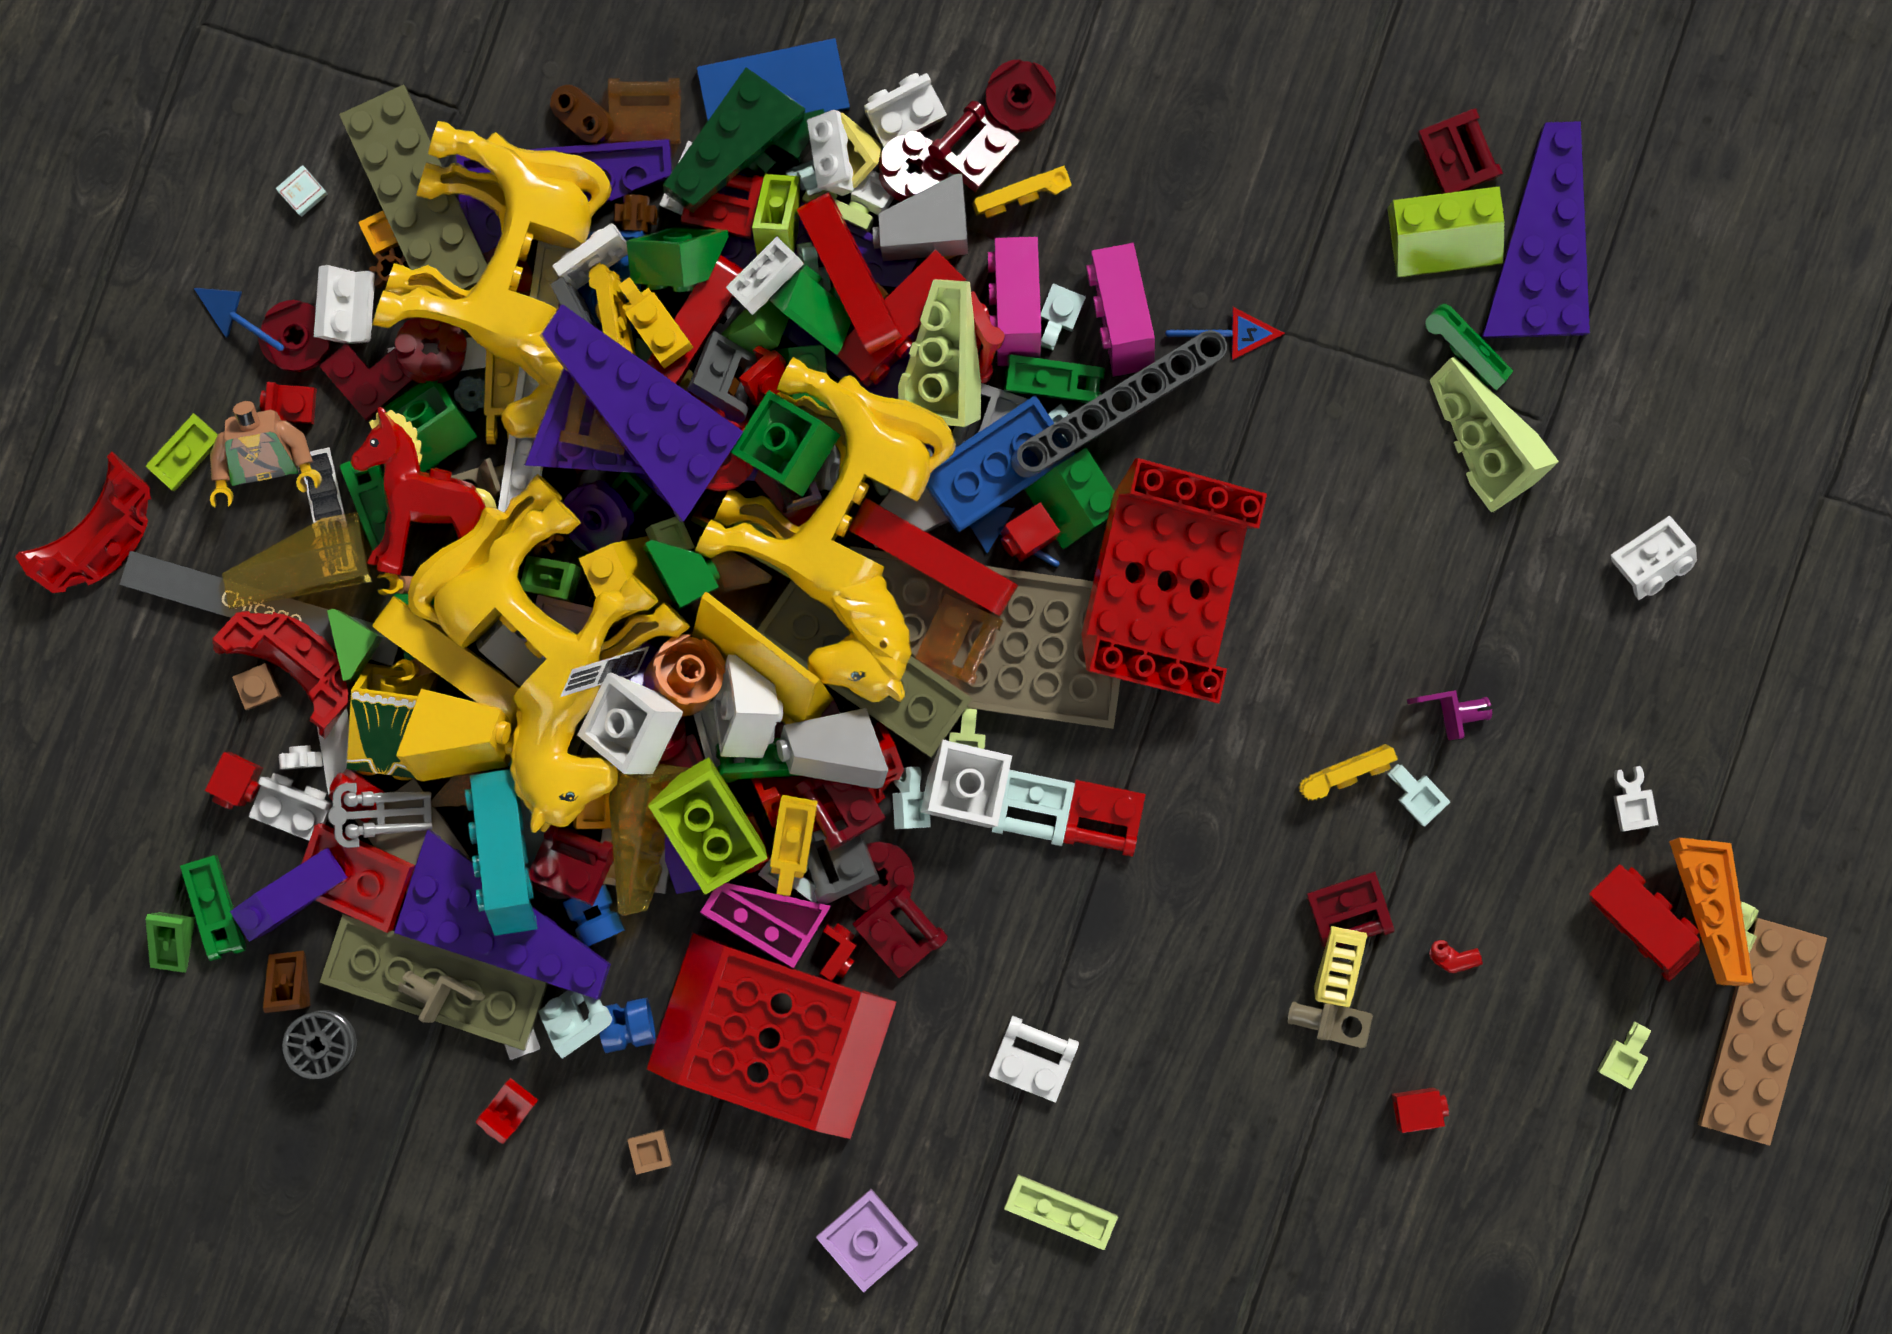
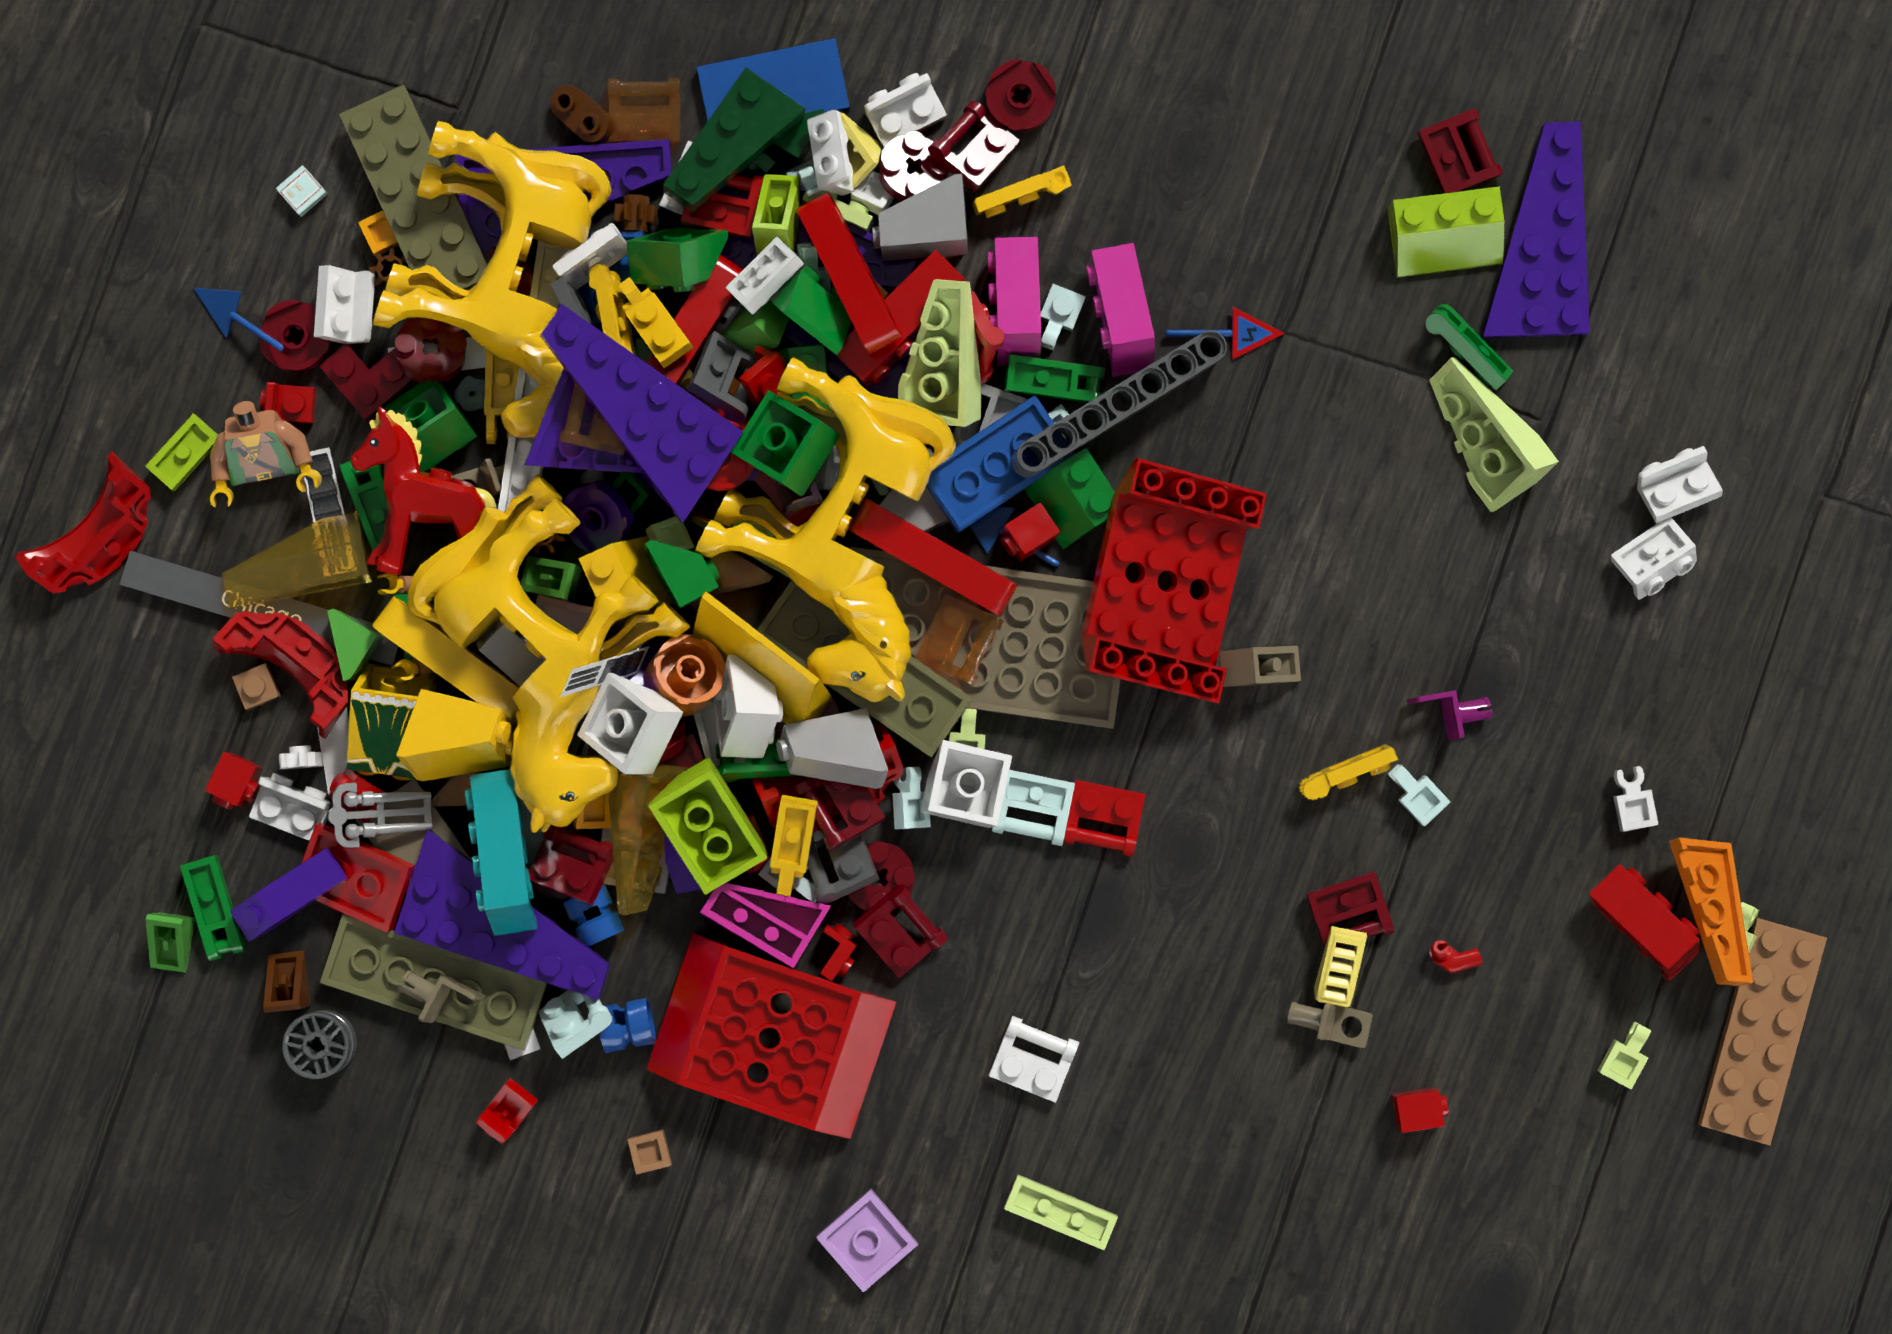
none -> dark tan slope [1220,646,1301,687]
none -> white bracket [1637,446,1723,523]

